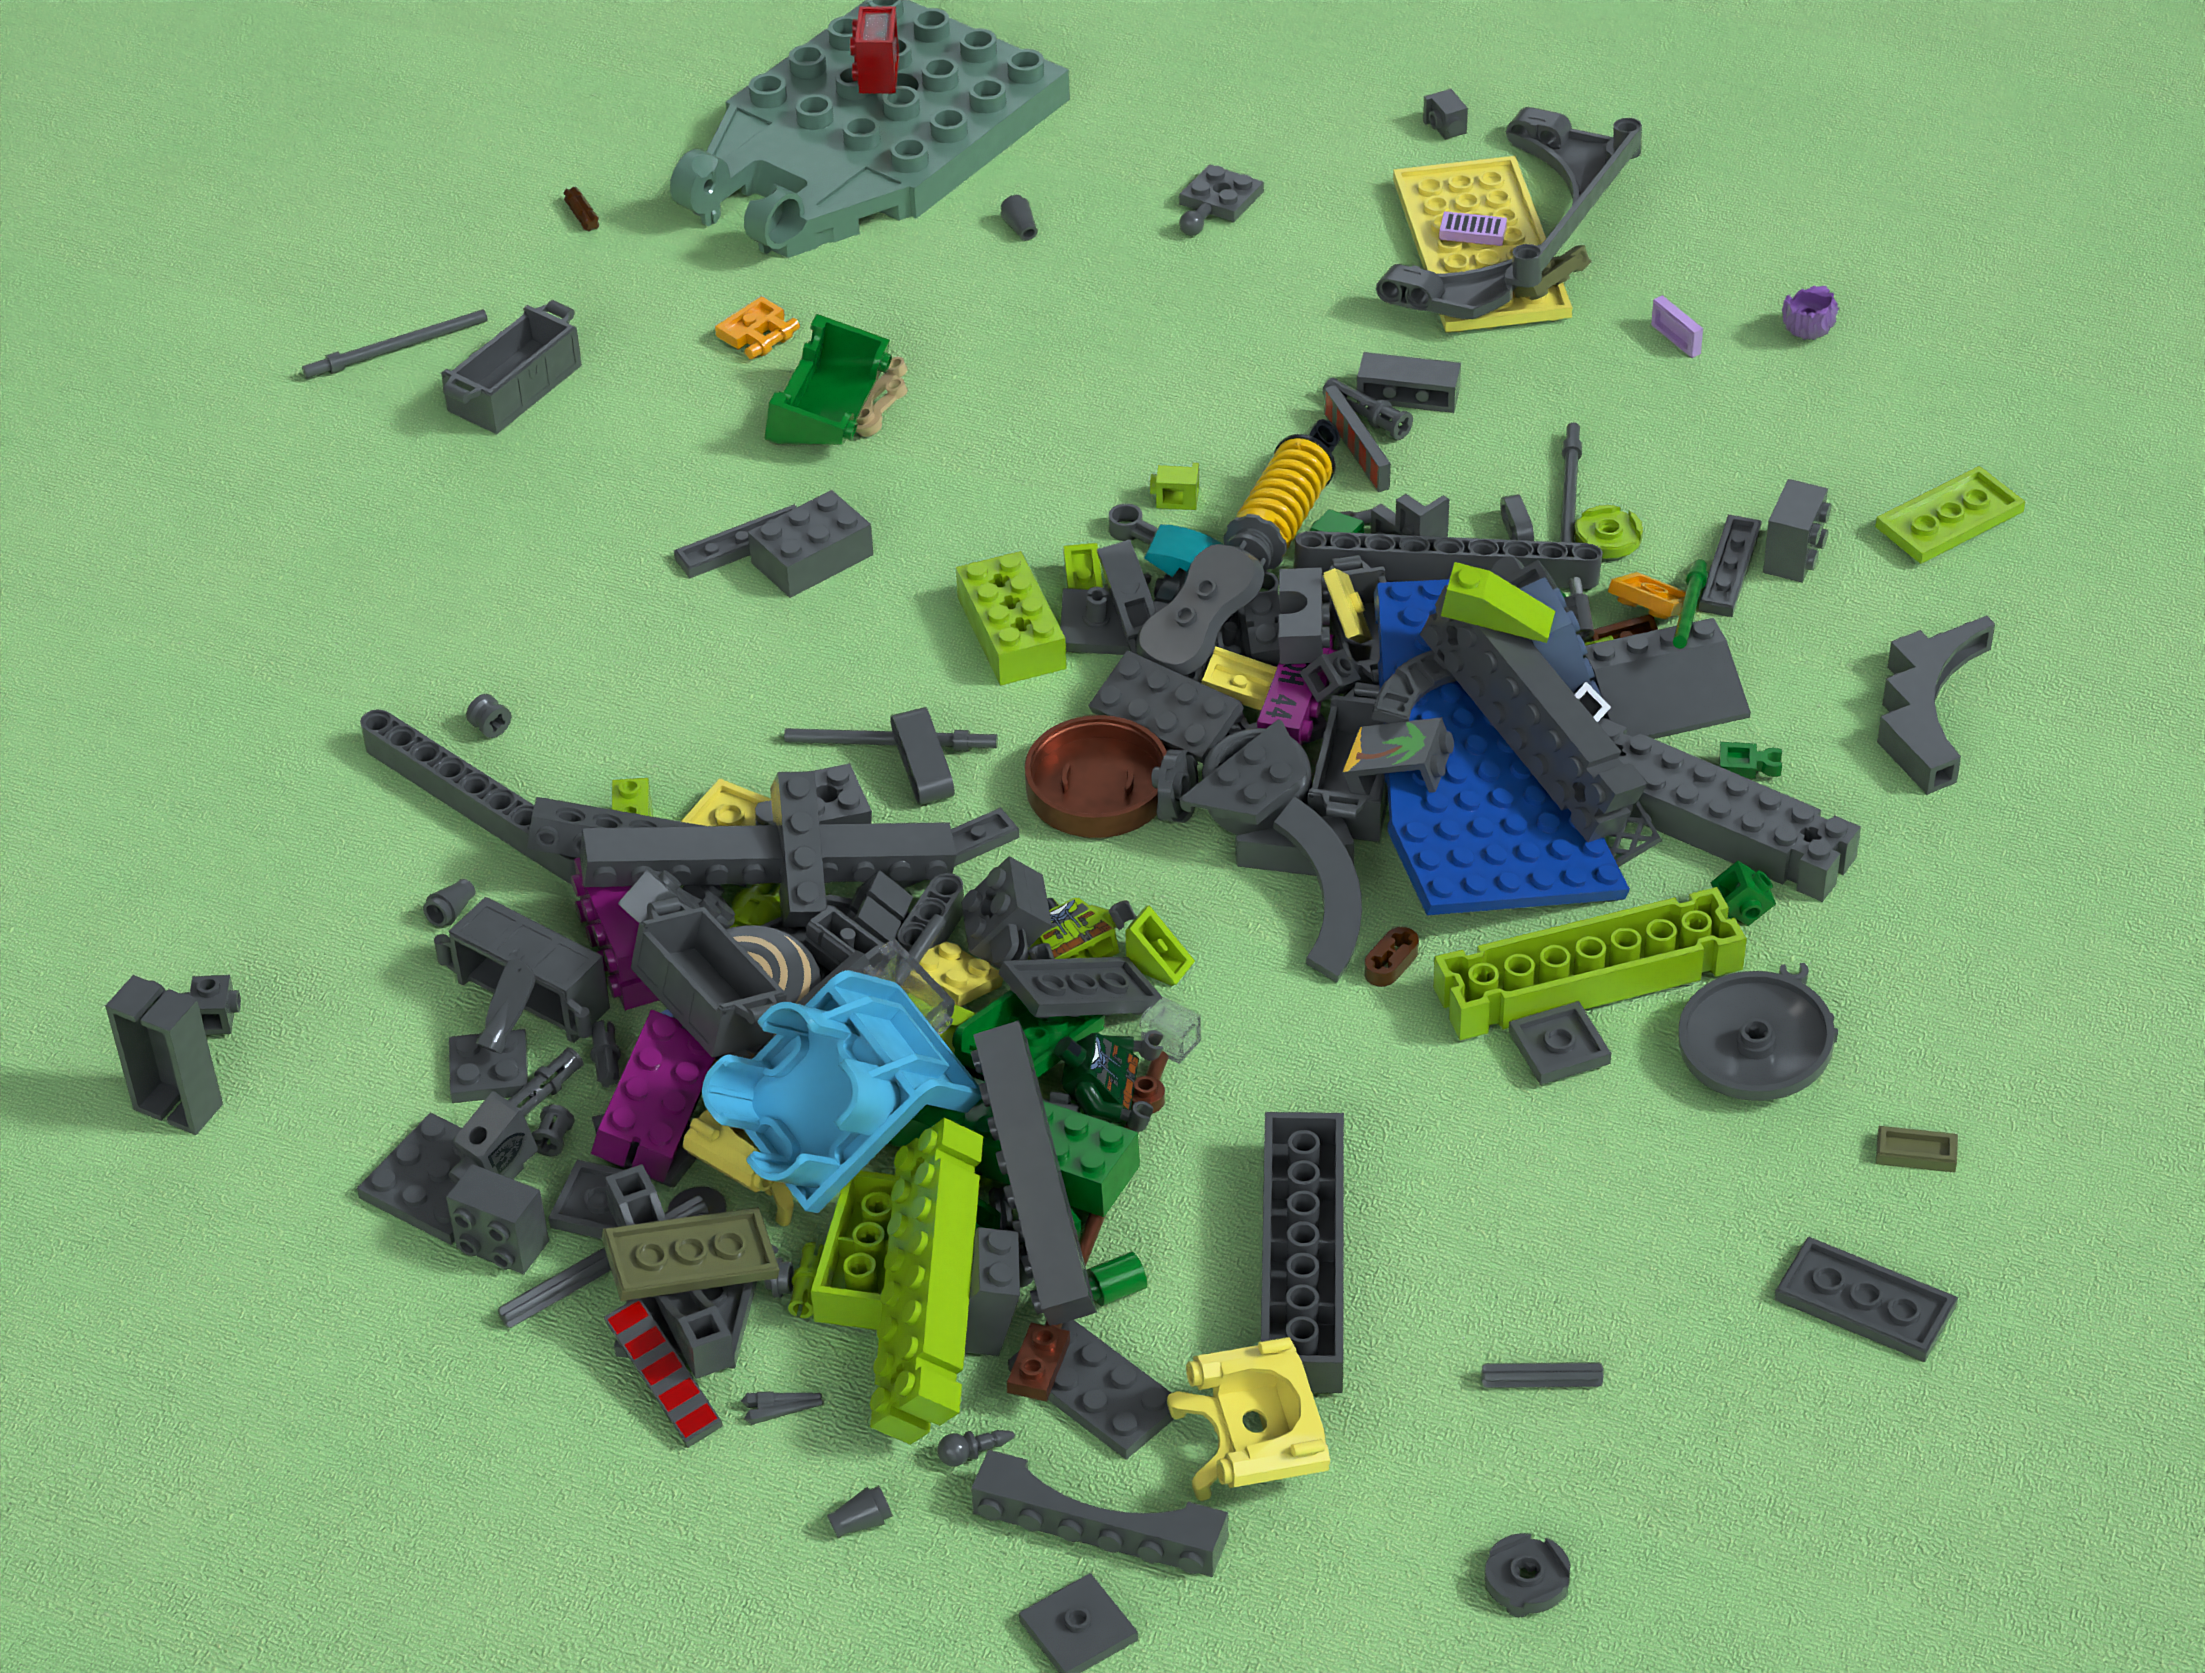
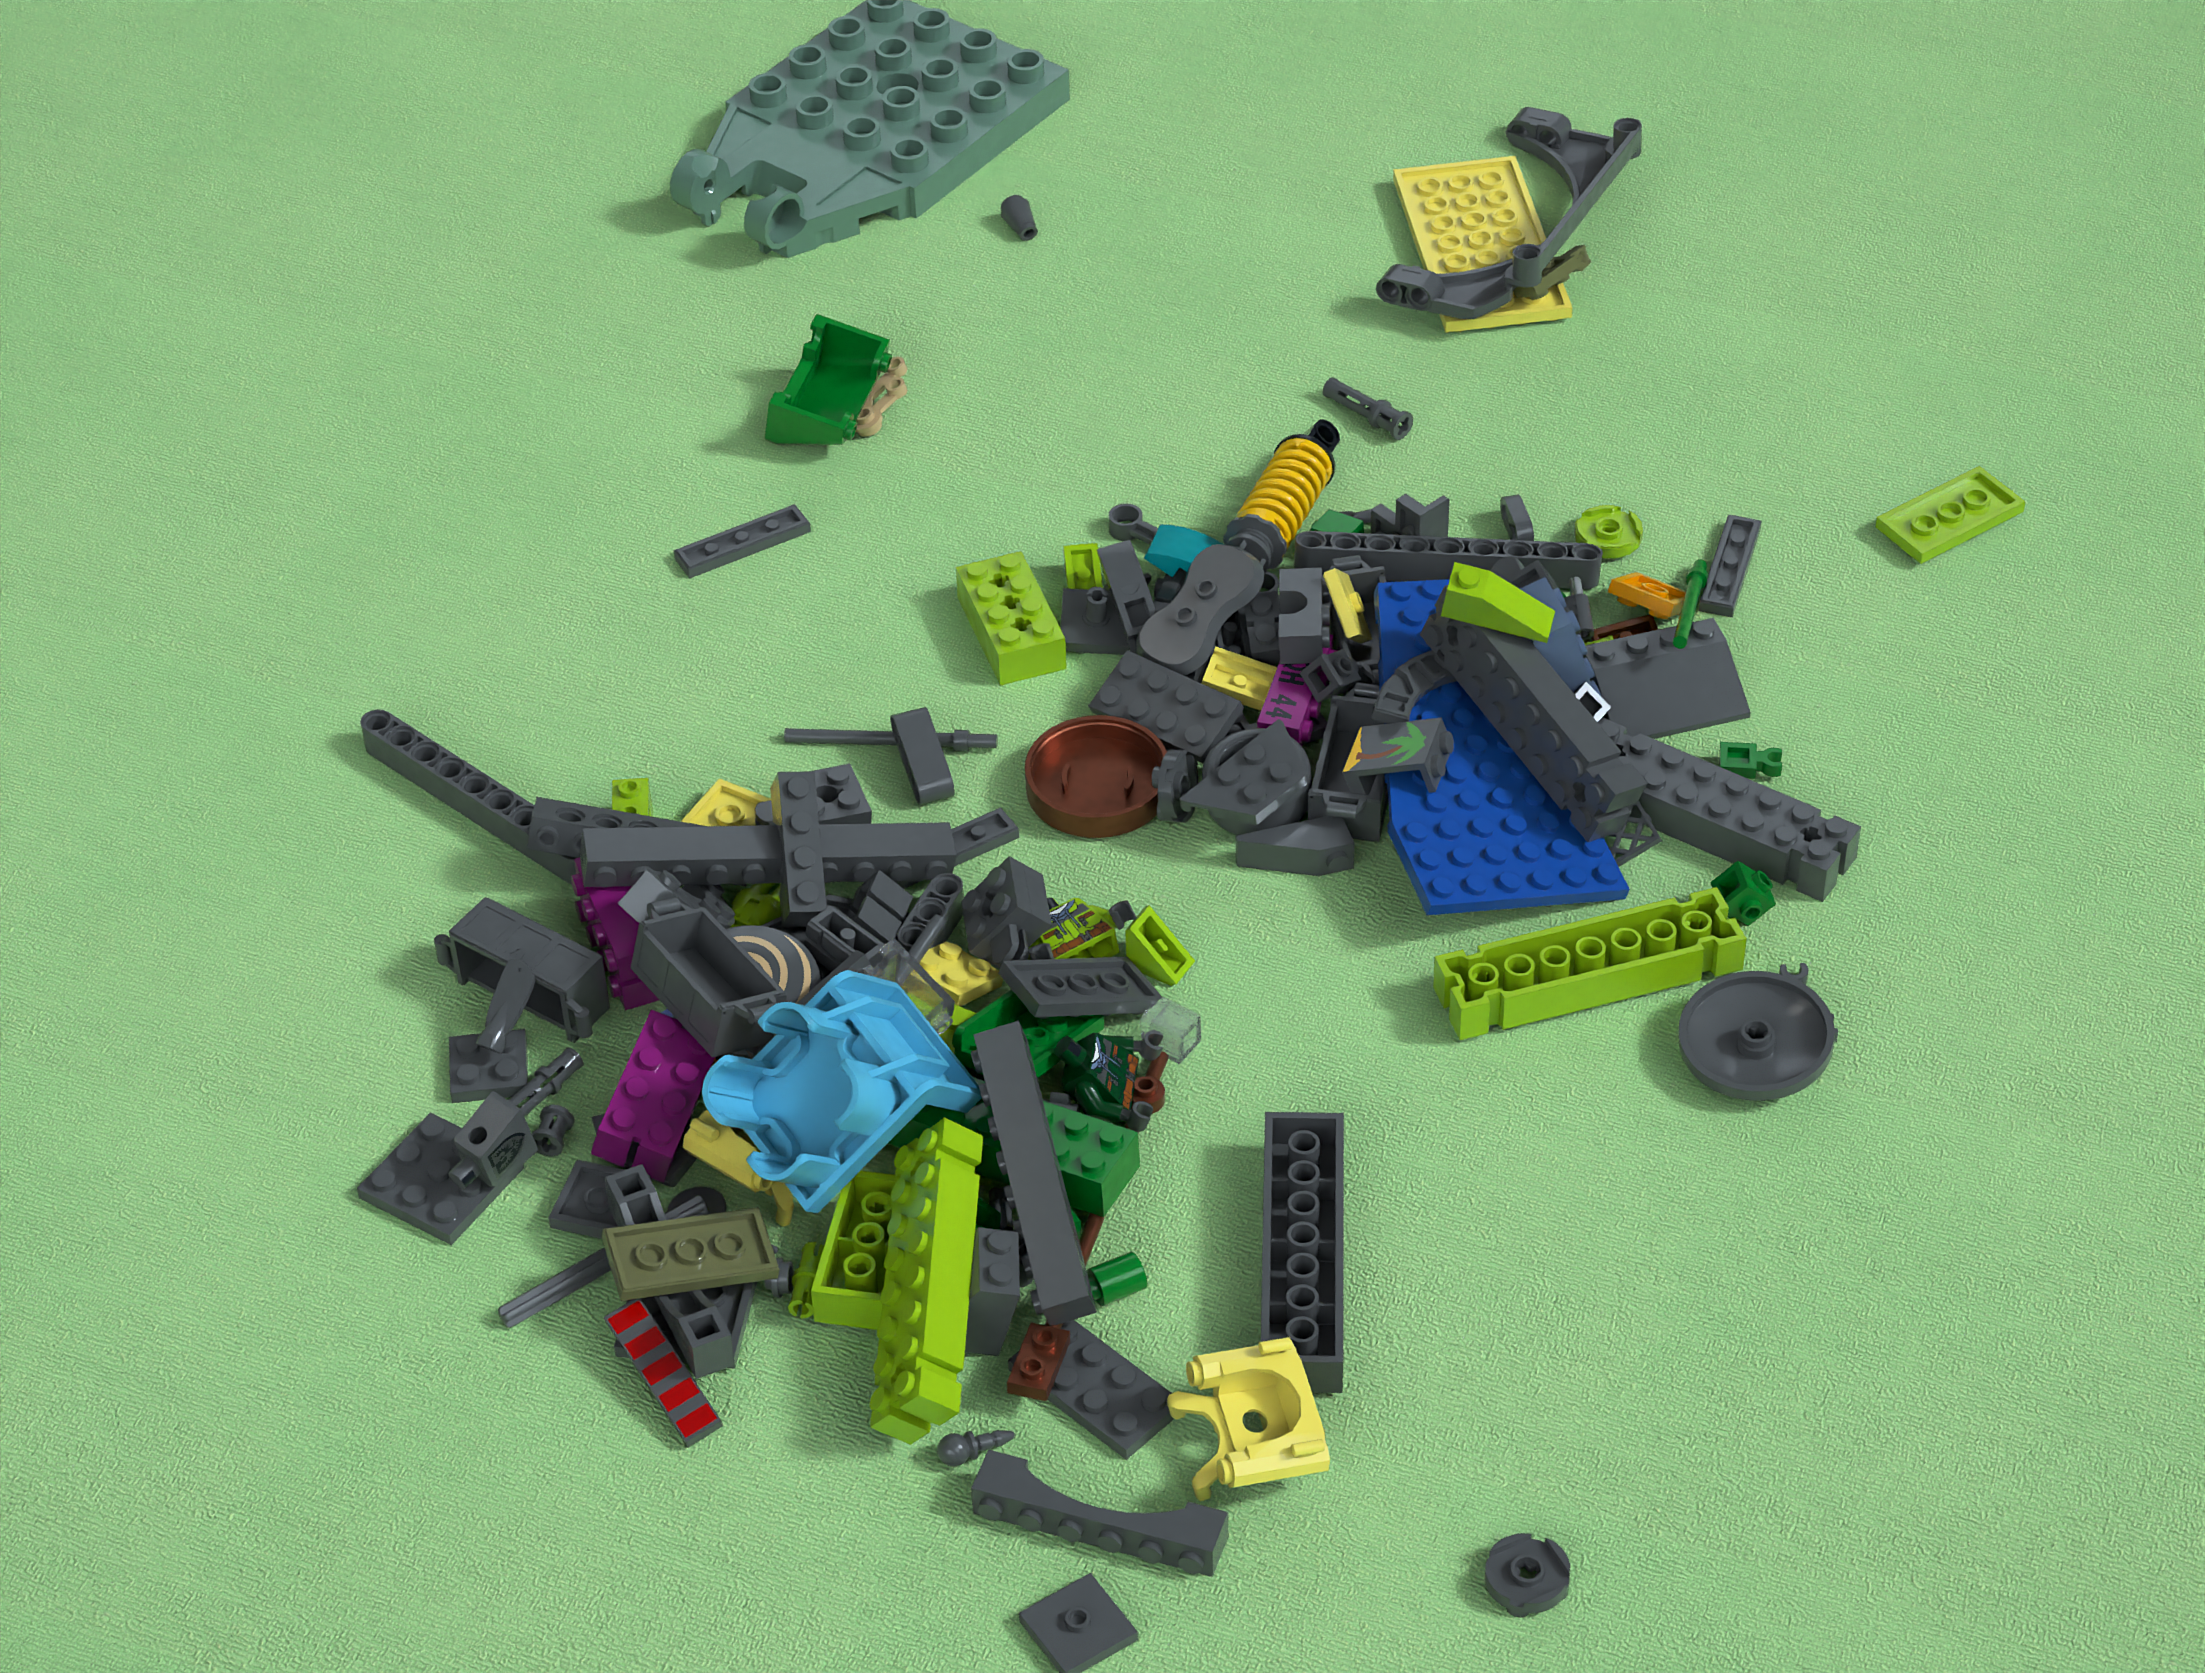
dark grey piece [105,975,223,1135] -> none
dark grey brick [185,975,241,1035] -> none
dark grey bar [302,309,488,378] -> none
dark grey cone [423,879,476,927] -> none
dark grey container [441,300,582,434] -> none
dark grey brick [446,1164,549,1274] -> none
dark grey wheel [466,694,512,738] -> none
reddish brown axle [563,186,600,232] -> none
dark grey axle [590,1020,621,1088] -> none
light orange plate [715,296,800,360] -> none
dark grey piece [741,1391,823,1425] -> none
dark grey brick [748,490,874,598] -> none
dark grey cone [827,1486,893,1538] -> none
red piece [850,6,899,94] -> none
lime brick [1150,462,1199,510] -> none
dark grey plate [1179,164,1264,236] -> none
dark grey tile [1273,797,1362,983] -> none
dark grey tile [1324,385,1391,492] -> none
dark grey brick [1357,352,1461,413] -> none
reddish brown beam [1365,927,1419,987] -> none
dark grey brick [1423,89,1468,139] -> none
lavender tile [1439,211,1507,246] -> none
dark grey axle [1481,1362,1604,1388] -> none
dark grey plate [1509,1001,1611,1085] -> none
dark grey bar [1560,422,1582,543] -> none
lavender tile [1651,295,1703,358] -> none
dark grey brick [1763,479,1831,583] -> none
dark grey tile [1774,1236,1958,1362] -> none
medium lavender hair [1782,285,1839,340] -> none
olive tile [1876,1126,1958,1172] -> none
dark grey arch [1877,616,1995,795] -> none

